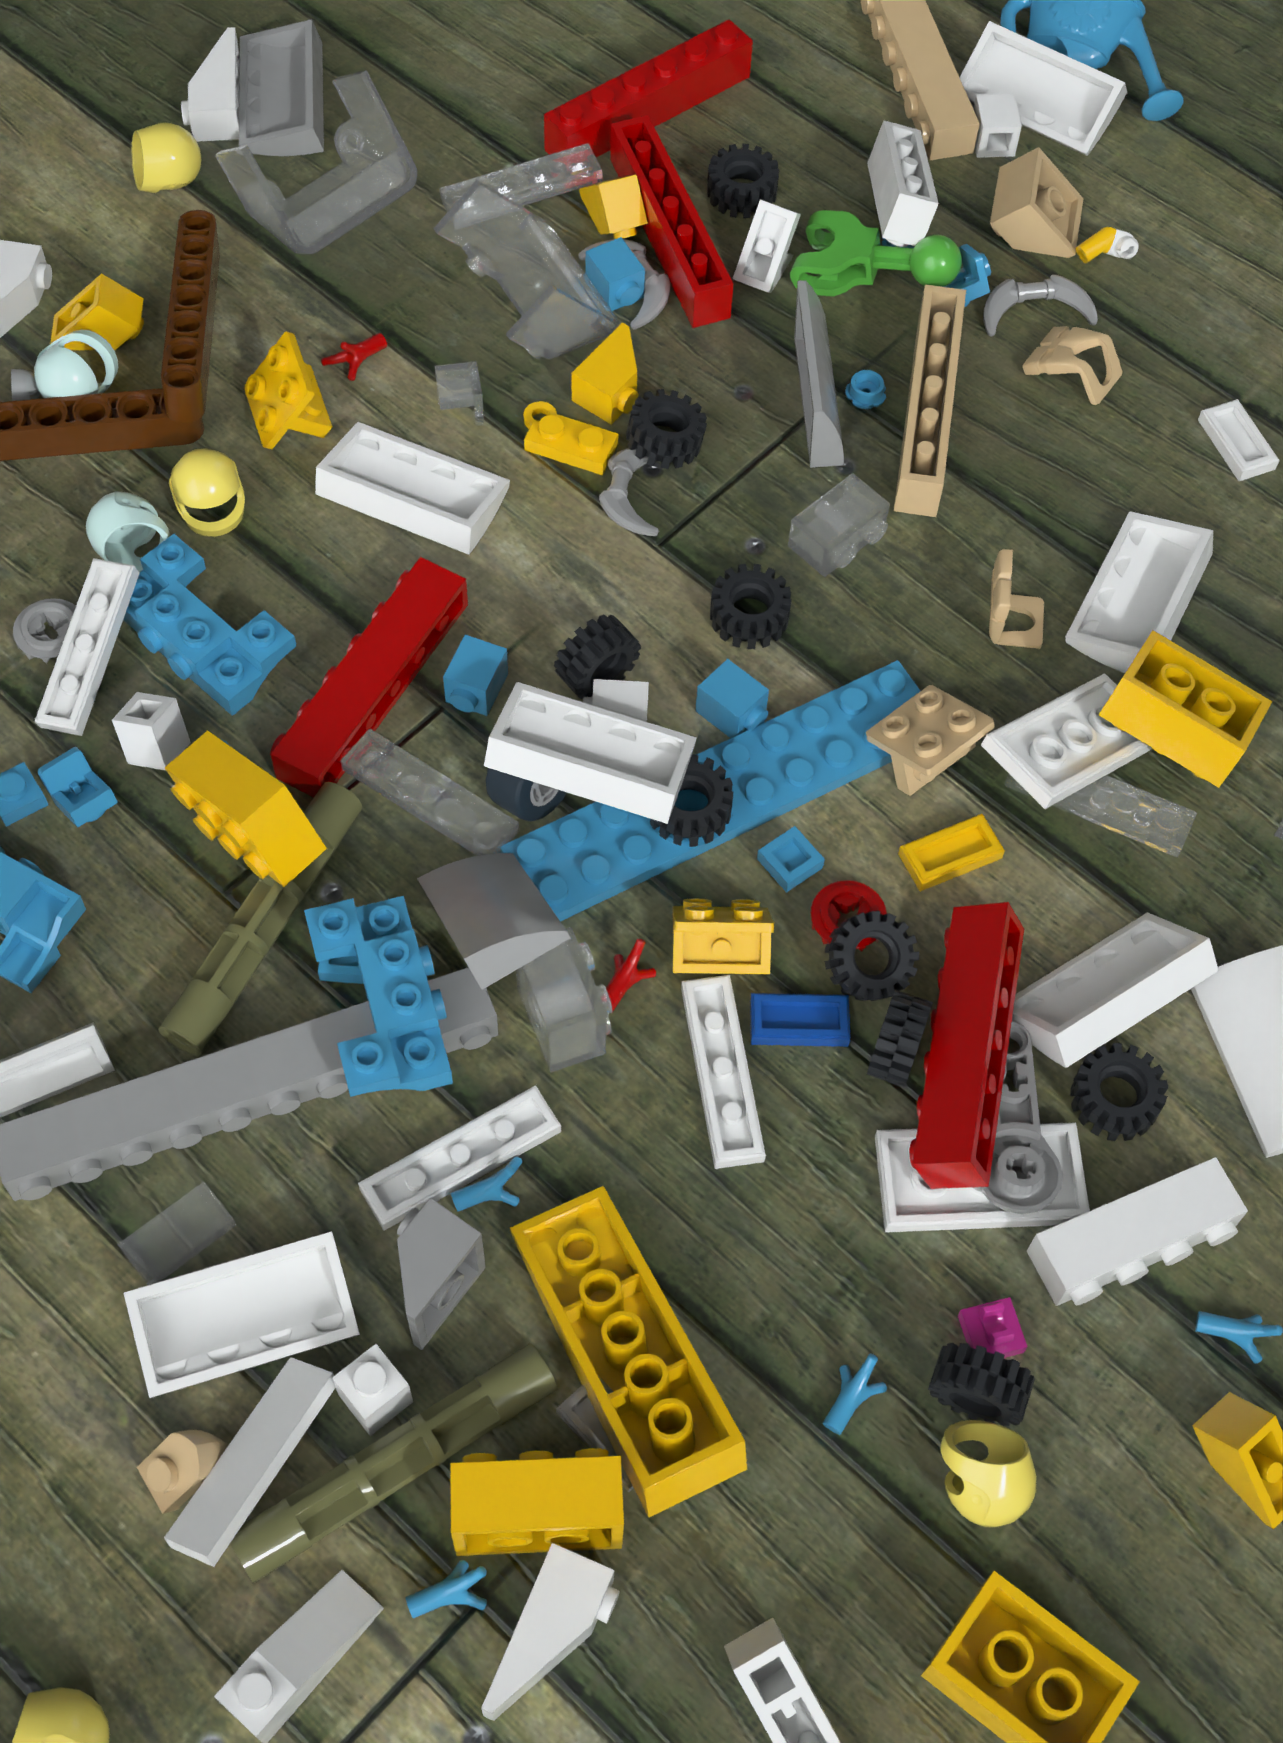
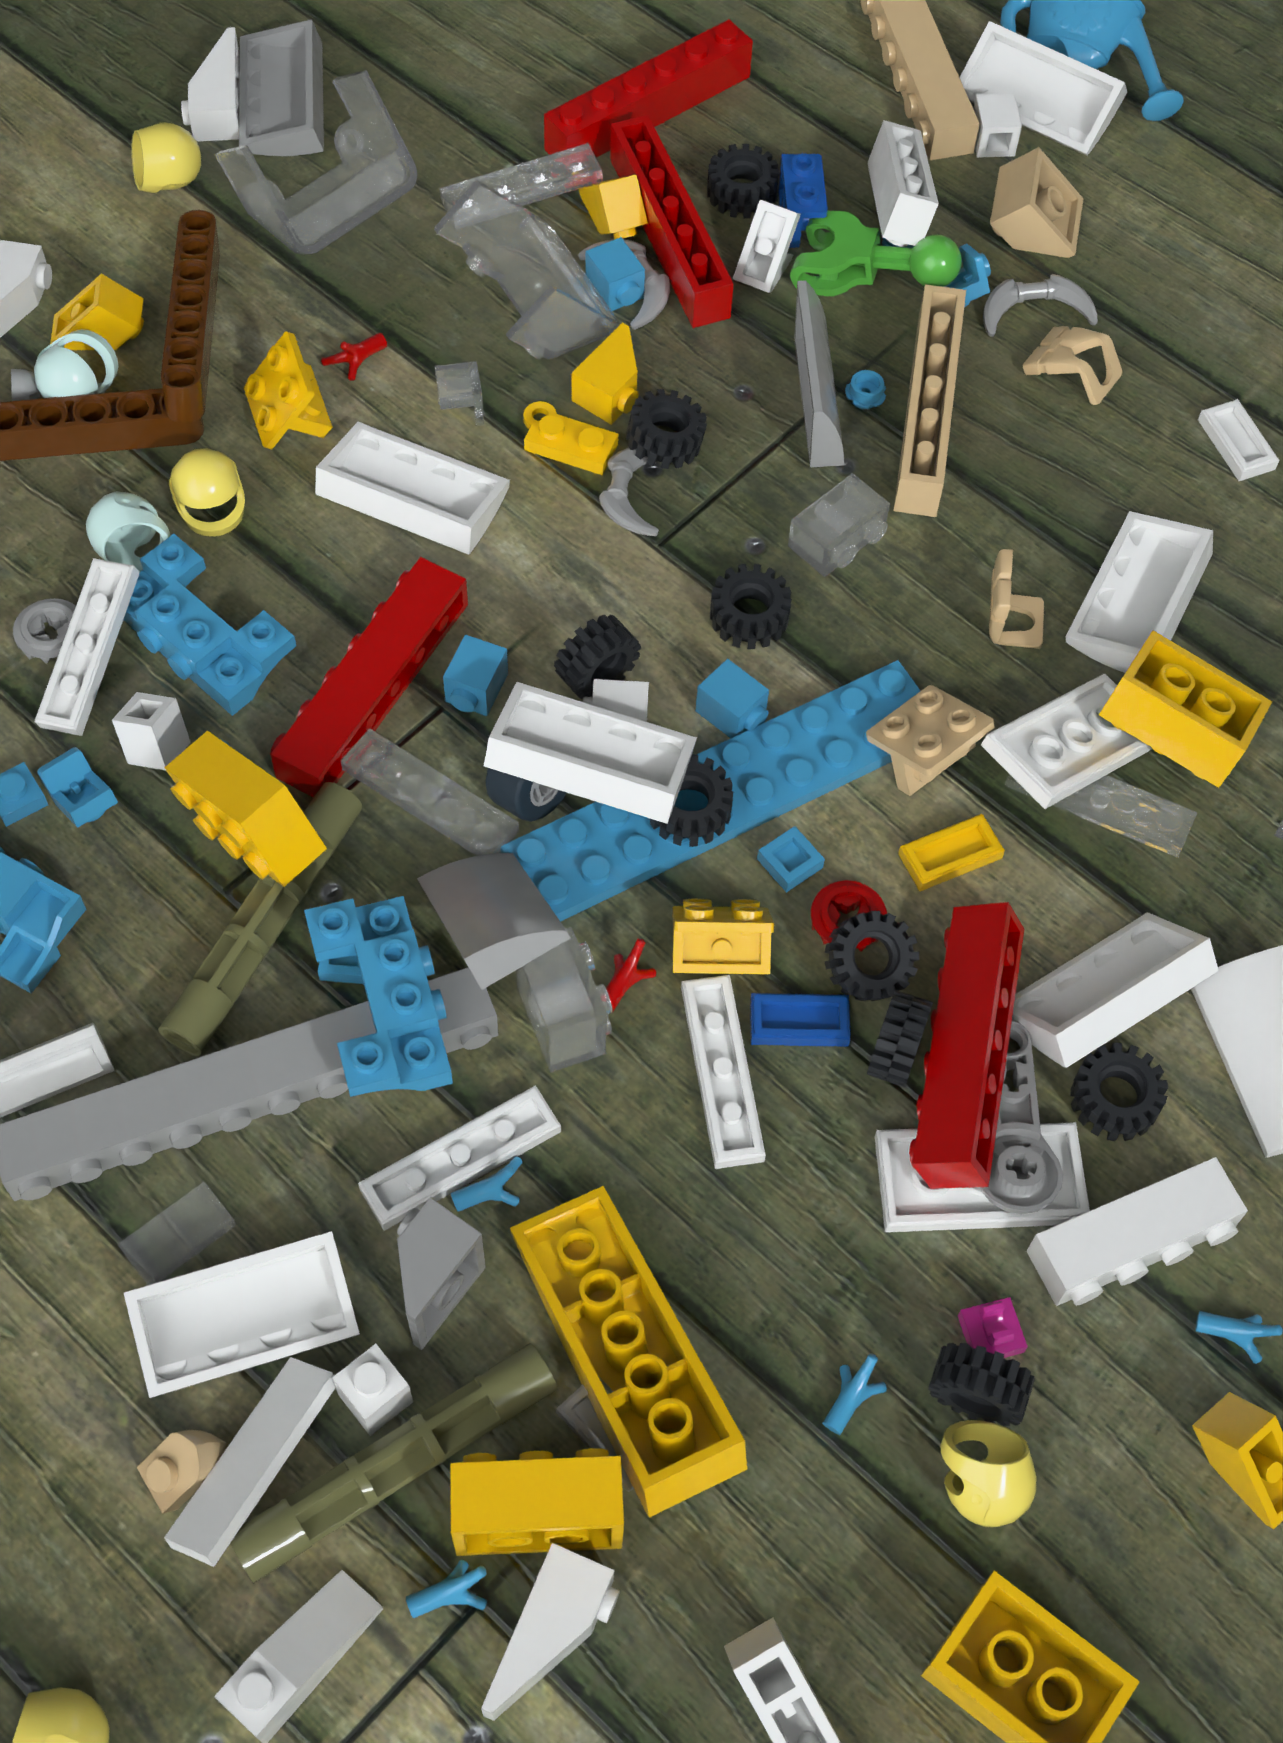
arm [1076,227,1139,264] -> none
none -> blue bracket [778,154,828,248]

